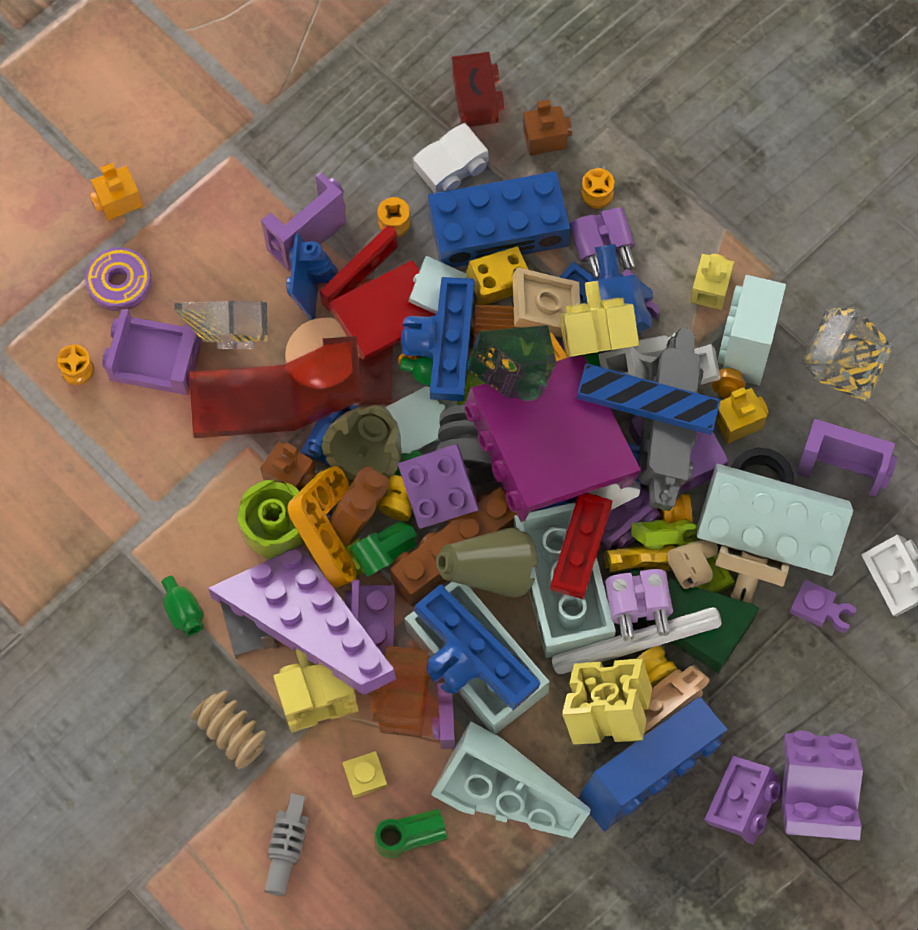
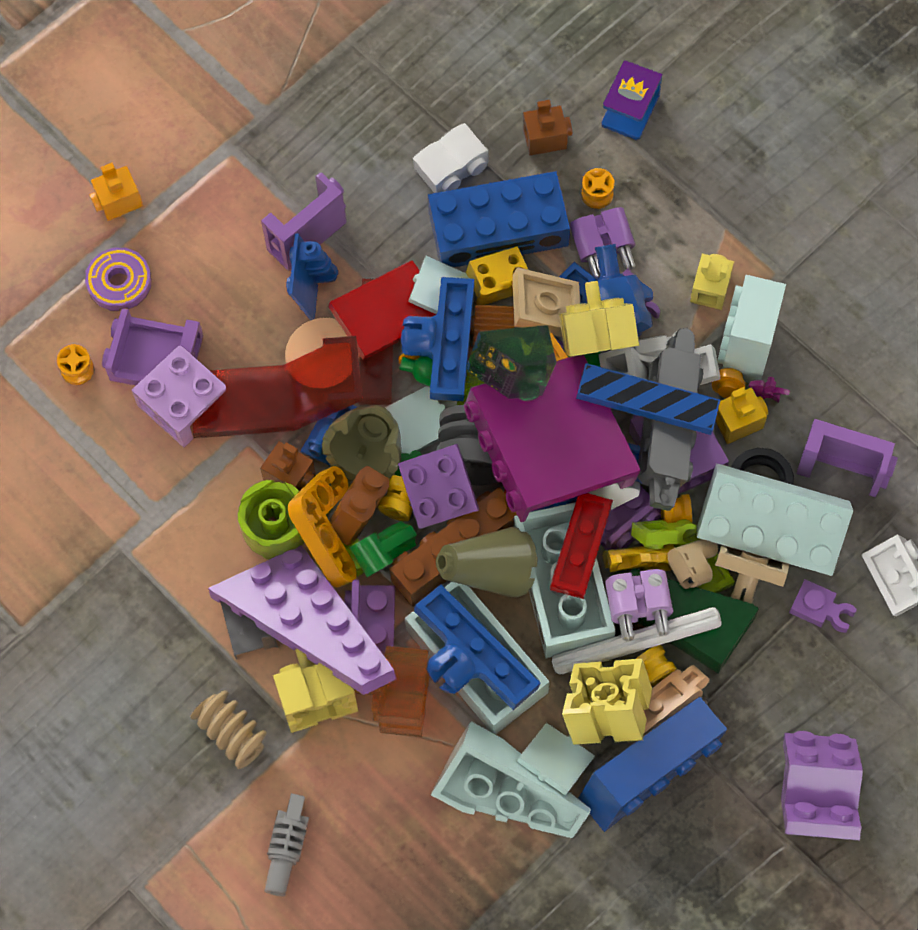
green plant [161,576,204,636] -> none
clear slope [174,300,268,349] -> none
red tile [320,225,398,311] -> none
light yellow plate [342,751,388,799] -> none
green piece [375,808,447,859] -> none
light orange wheel [377,197,411,237] -> none
medium lavender plate [432,683,455,749] -> none
clear red brick [451,52,504,127] -> none
medium lavender bracket [704,756,781,844] -> none
clear slope [801,307,894,401] -> none
none -> lavender bracket [132,346,227,447]
none -> light aqua piece [516,723,595,795]
none -> piece [601,60,663,140]
none -> magenta plant [749,377,790,403]

